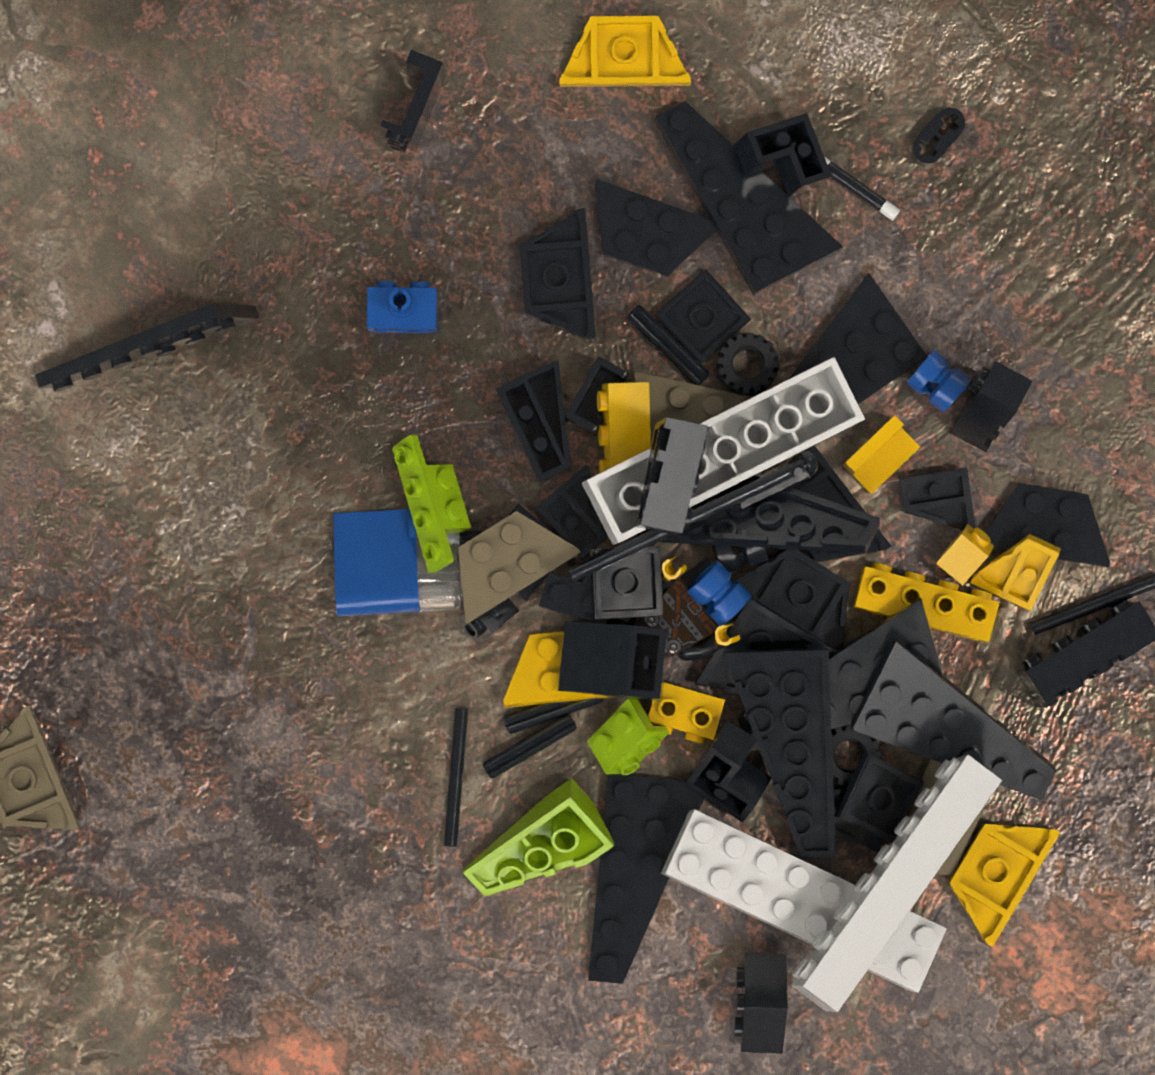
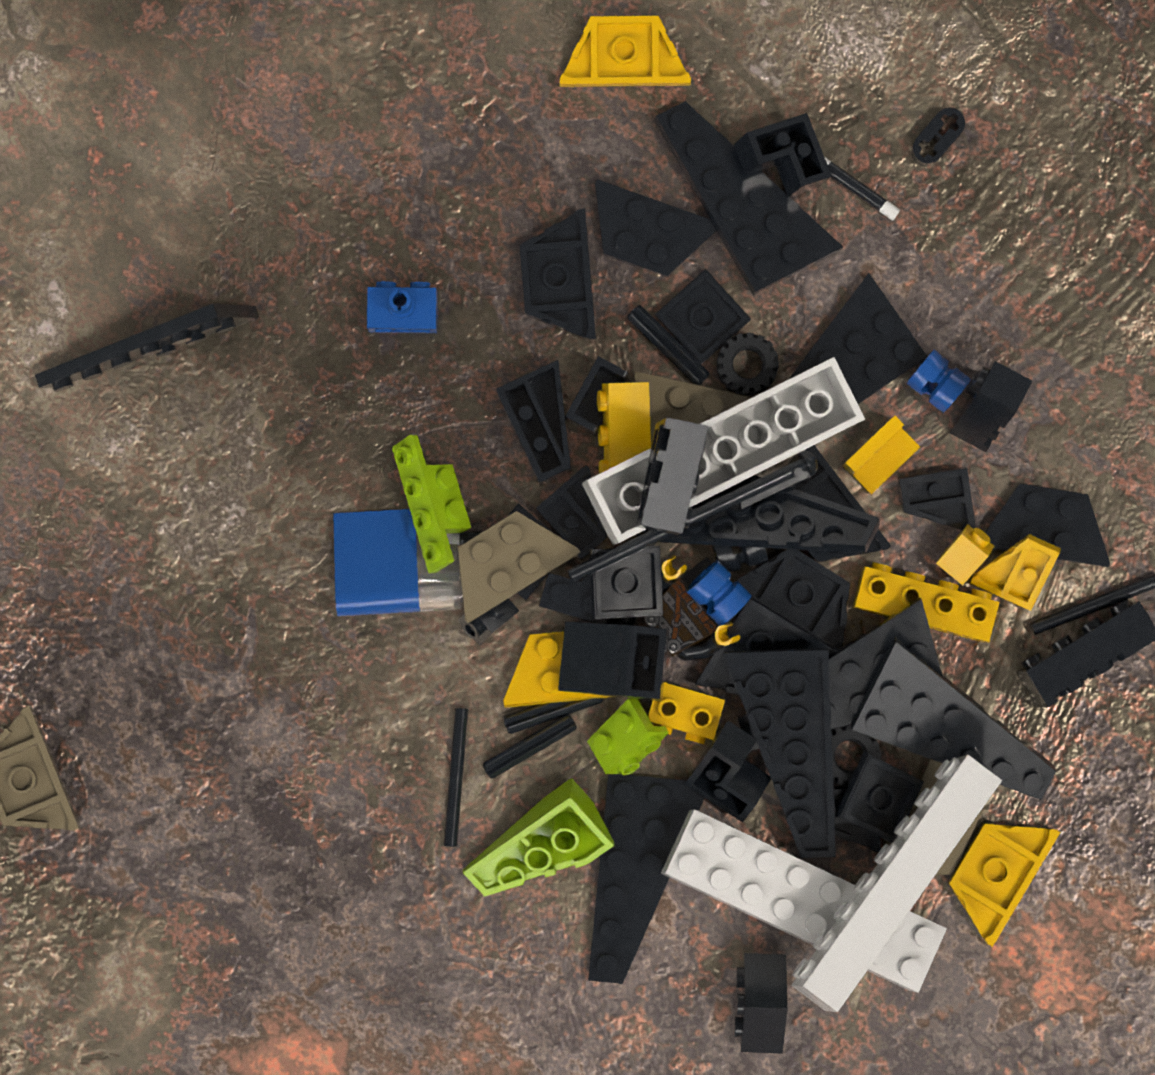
black panel [380,50,446,153] -> none

